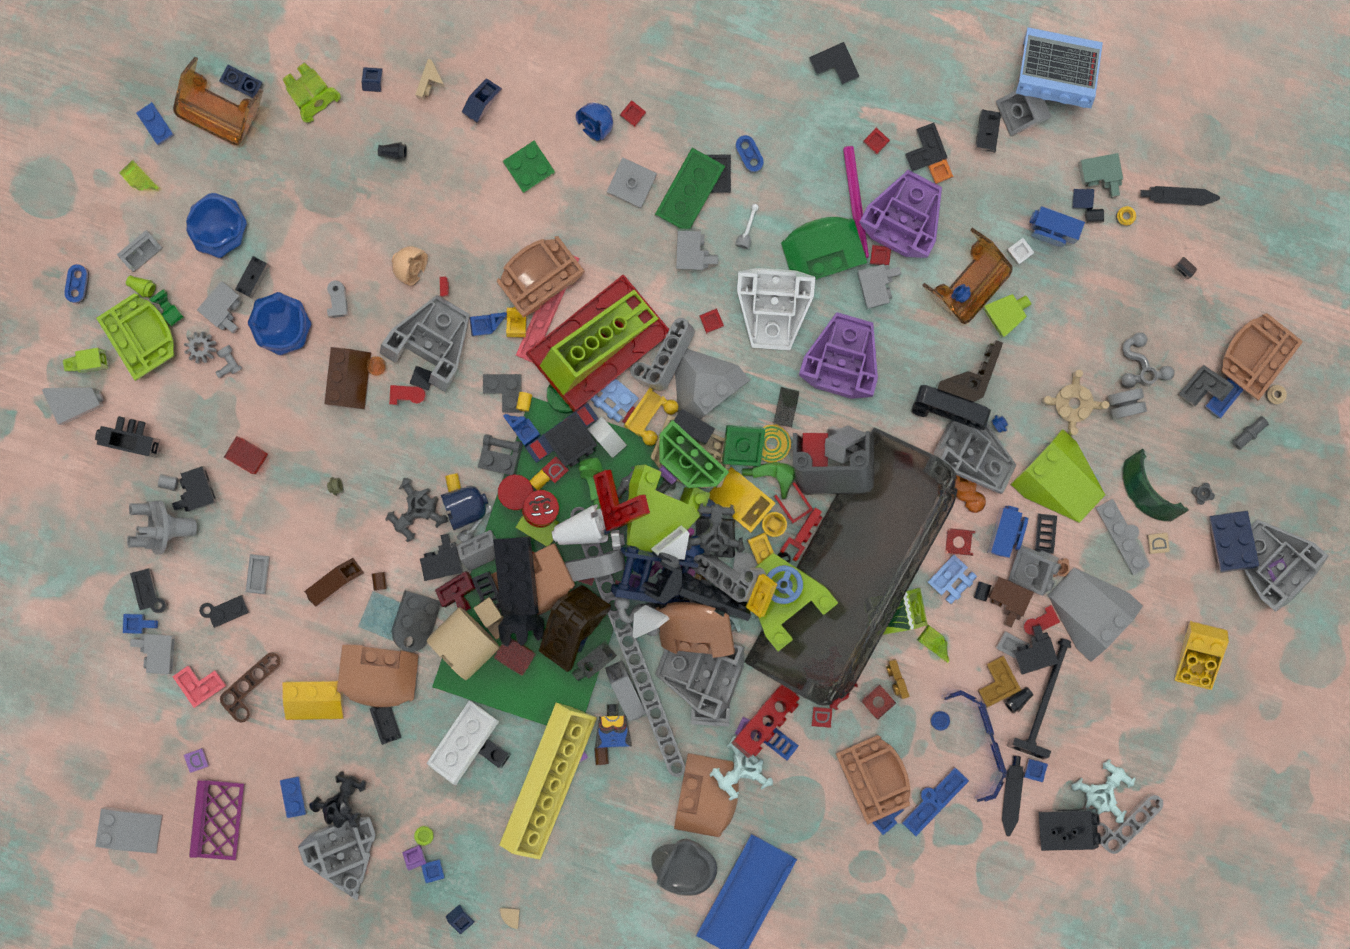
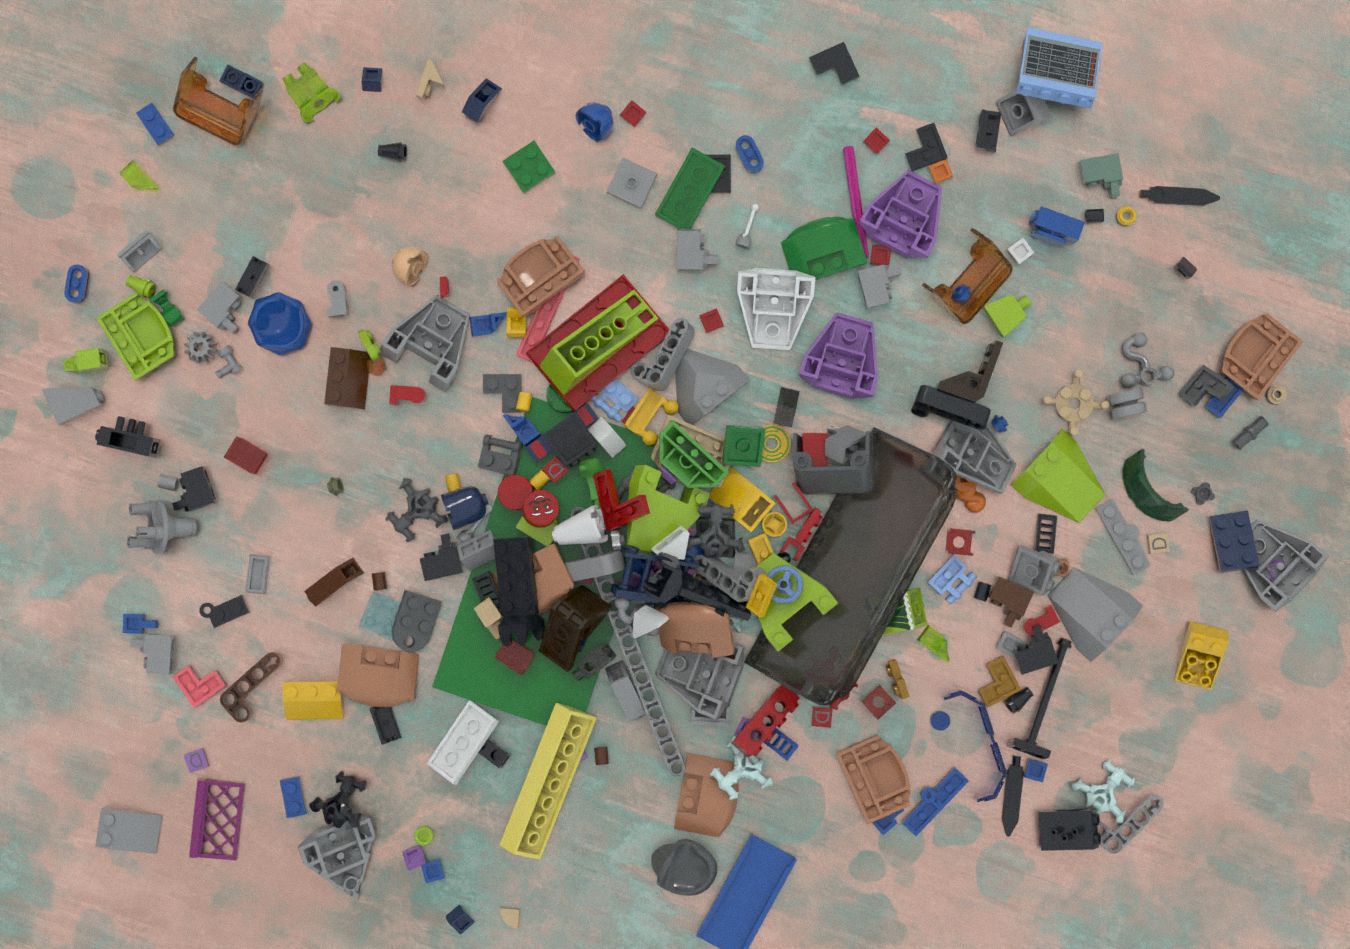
black hinge [130,568,166,613] -> none
blue piece [186,193,247,258] -> none
black slope [410,366,432,391] -> none
tan brick [427,607,500,680] -> none
dark red plate [435,571,476,611] -> none
torso [595,704,632,748] -> none
black slope [674,409,715,445] -> none
bright green animal [742,462,795,499] -> none
blue brick [987,505,1029,558] -> none
dark blue slope [1072,189,1094,209] -> none
none -> lime plate [357,329,381,361]

